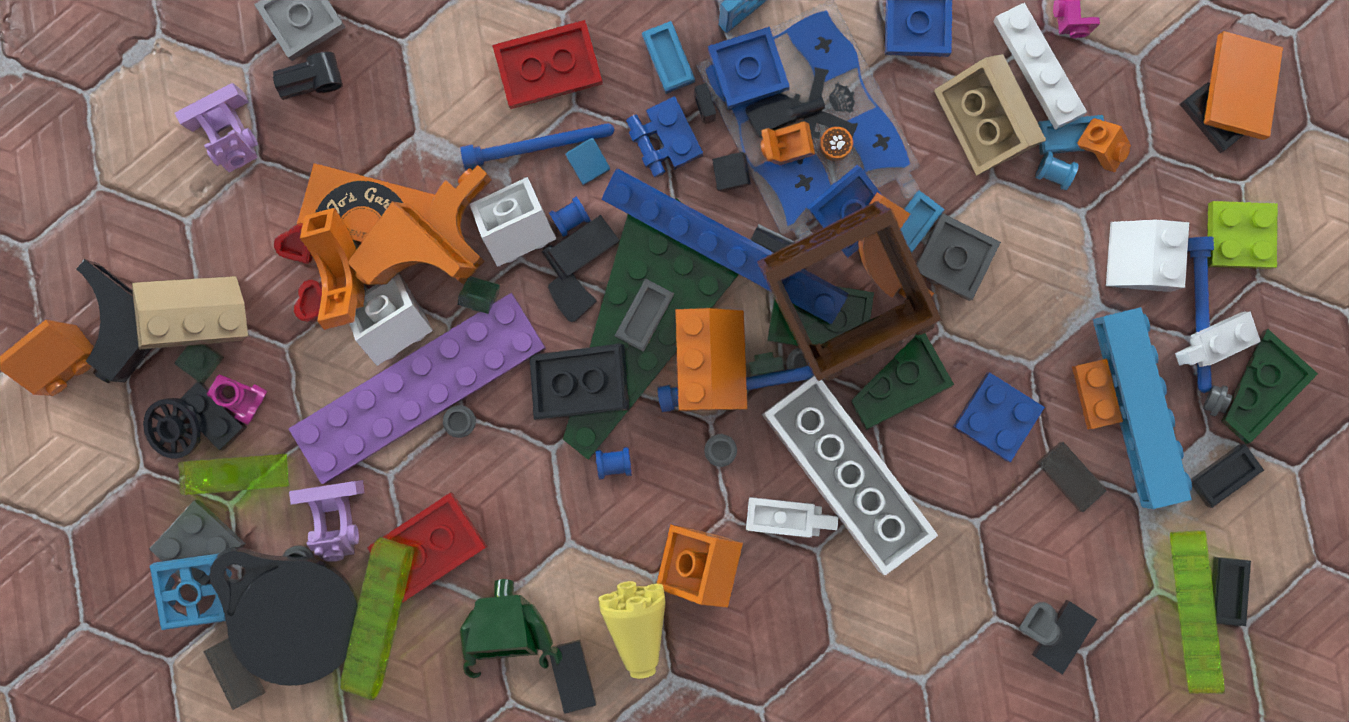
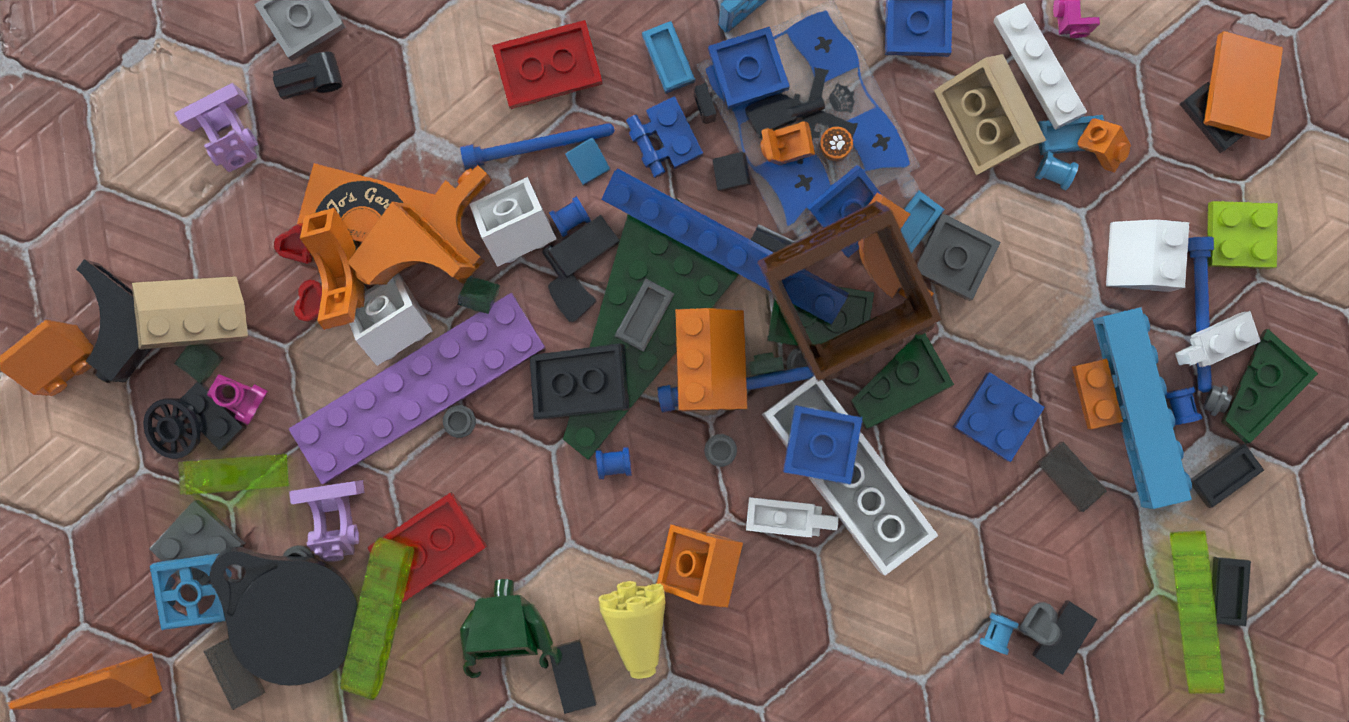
none -> orange slope [8,653,163,710]
none -> blue plate [783,405,862,485]
none -> dark azure bush [979,612,1019,655]
none -> blue bush [1165,387,1203,425]

